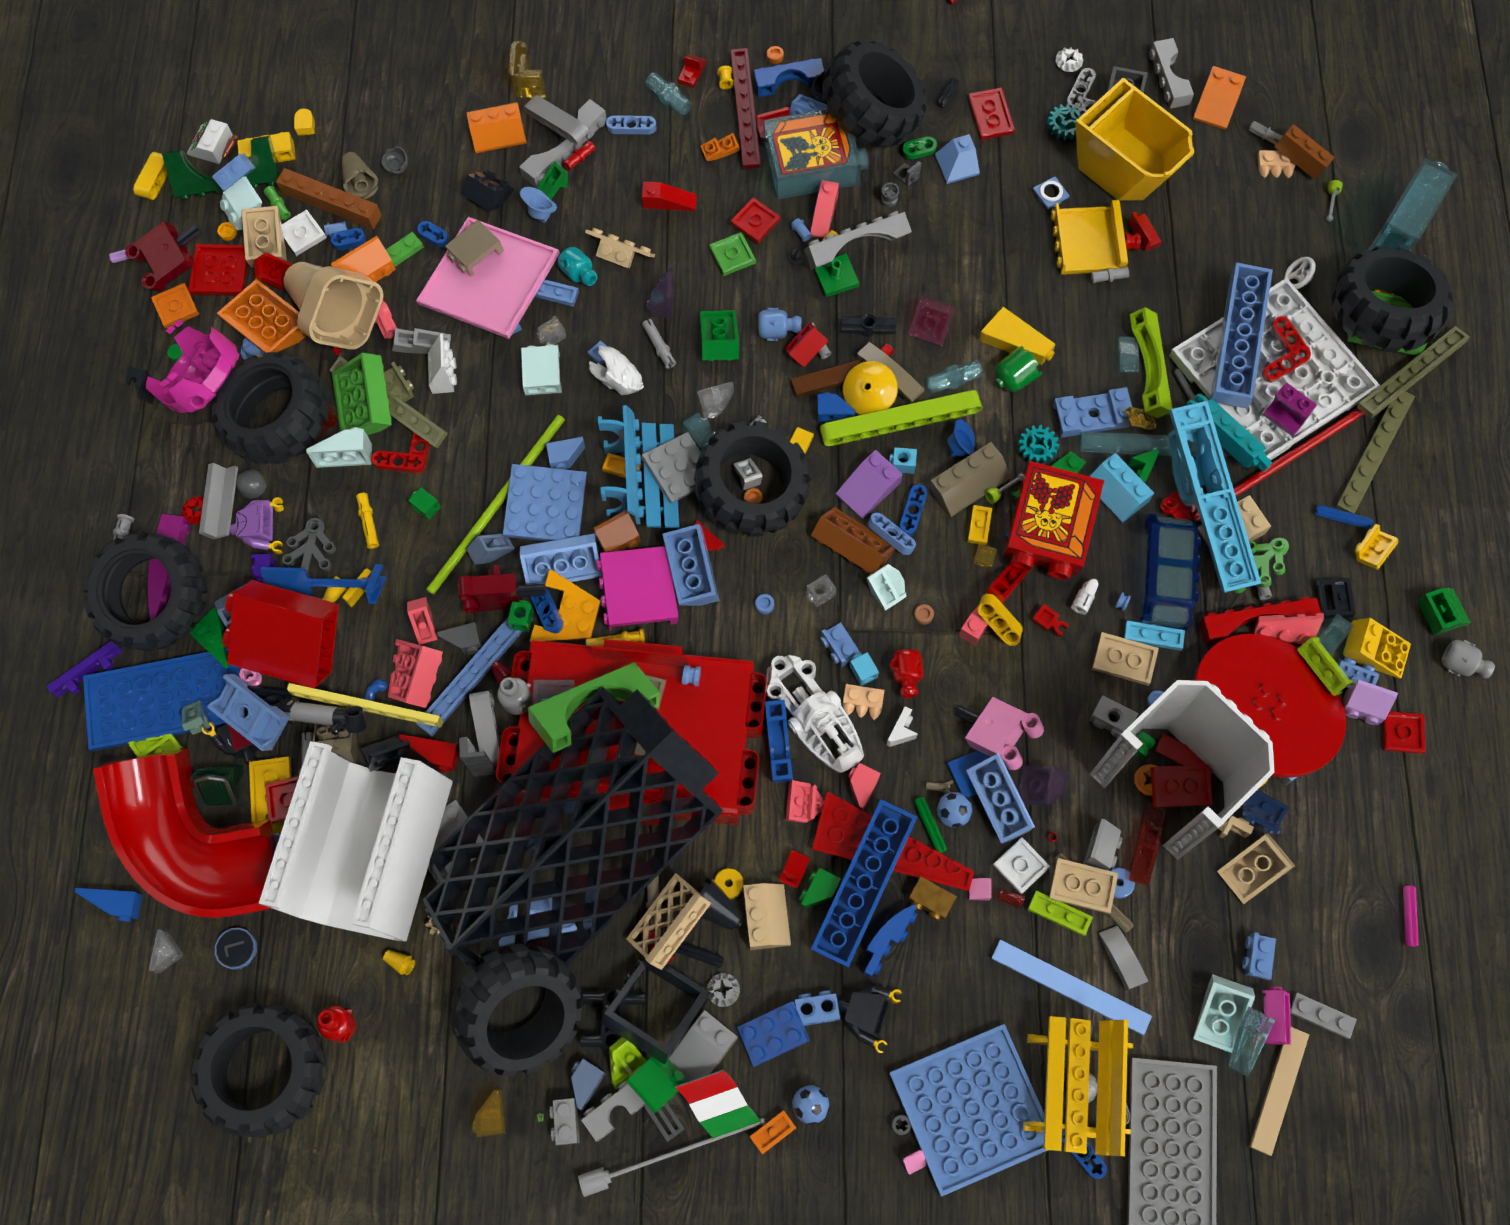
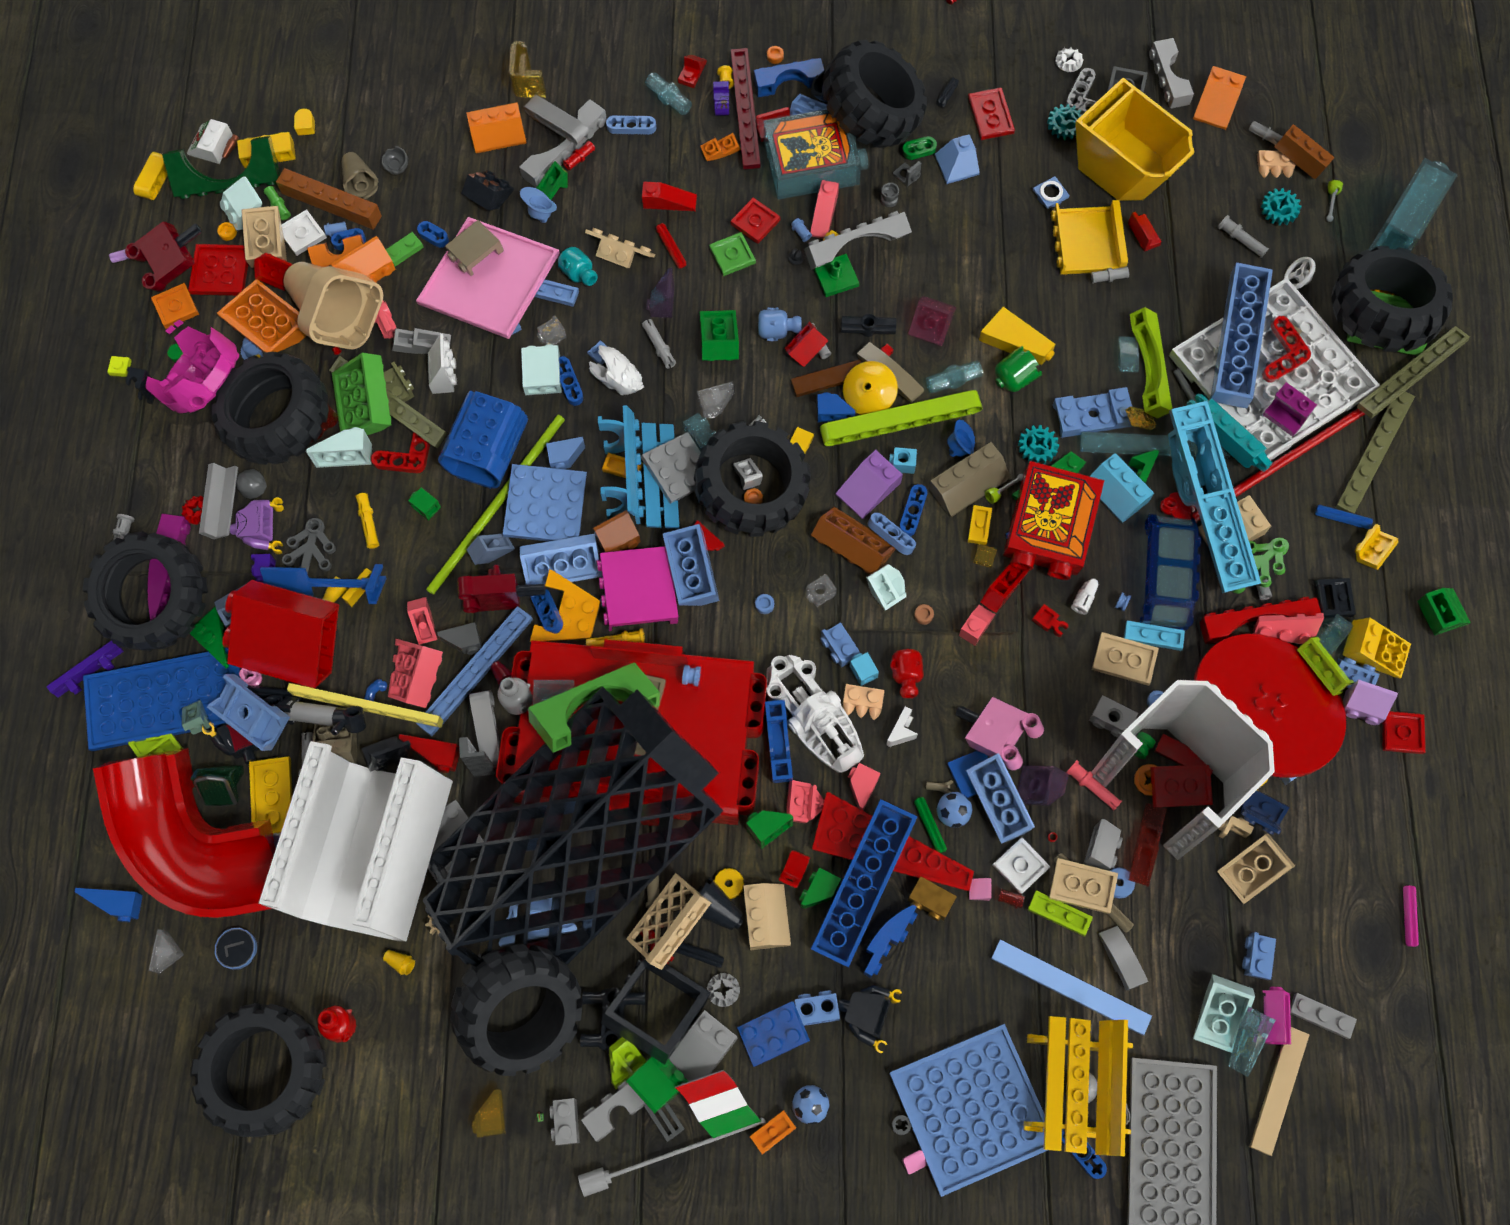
medium blue brick [212,153,256,191] -> none
red tile [265,776,299,824] -> none
green brick [508,600,534,632] -> none
sand blue slope [571,1059,606,1111] -> none
yellow beam [978,594,1023,646] -> none
red wheel [1124,233,1141,251] -> none
light grey piece [1442,640,1495,678] -> none
none -> neon yellow plate [108,356,132,377]
none -> orange arch [307,234,364,267]
none -> blue piece [438,391,528,489]
none -> blue beam [559,356,583,406]
none -> red axle [656,223,686,269]
none -> dark purple leg [713,81,729,116]
none -> green slope [746,810,793,849]
none -> coral pin [1066,760,1122,811]
none -> light grey pin [1217,215,1269,258]
none -> teal gear [1261,188,1302,226]

